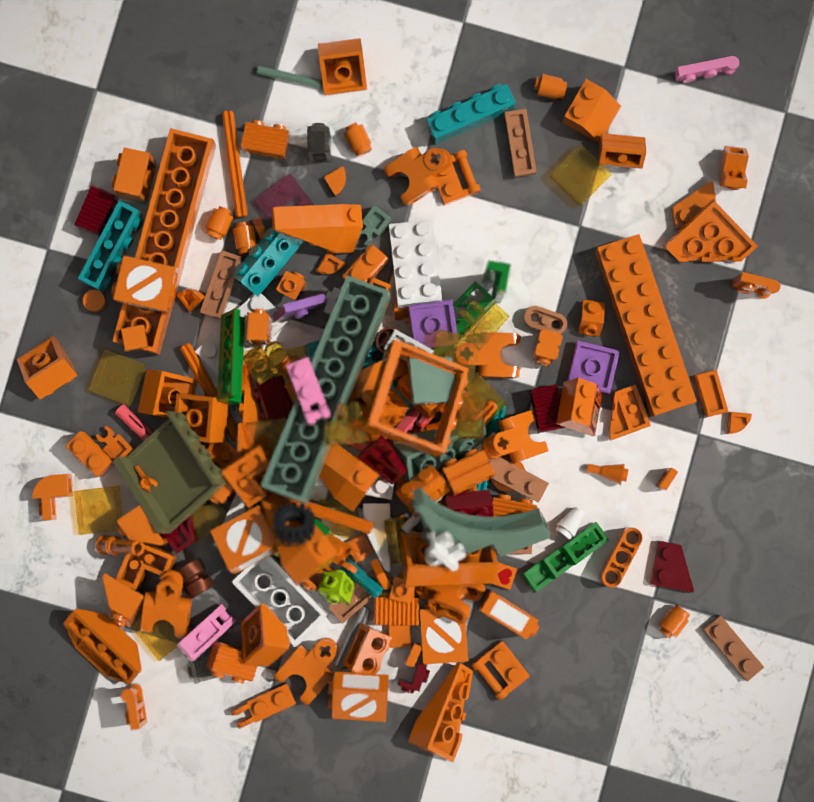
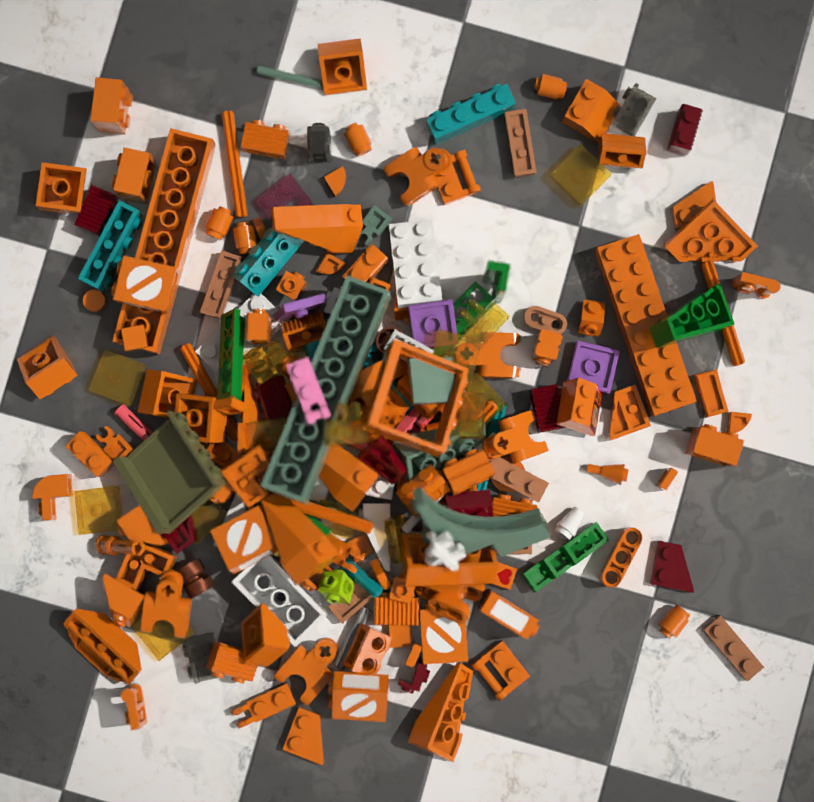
orange hand [134,466,158,493] -> none
orange tile [176,289,205,312] -> none
bright pink plate [177,604,236,662] -> none
black tyre [273,502,315,546] -> none
bright pink plate [674,56,739,83] -> none
orange brick [719,146,749,190] -> none
none -> orange slope [36,162,87,213]
none -> orange brick [90,77,133,134]
none -> orange tile [214,397,247,415]
none -> orange brick [280,310,327,351]
none -> orange wing [282,706,324,766]
none -> clear smoke bracket [611,83,657,136]
none -> green wedge [649,283,735,349]
none -> dark red brick [667,104,703,156]
none -> orange brick [685,424,744,467]
none -> orange axle [701,261,745,366]

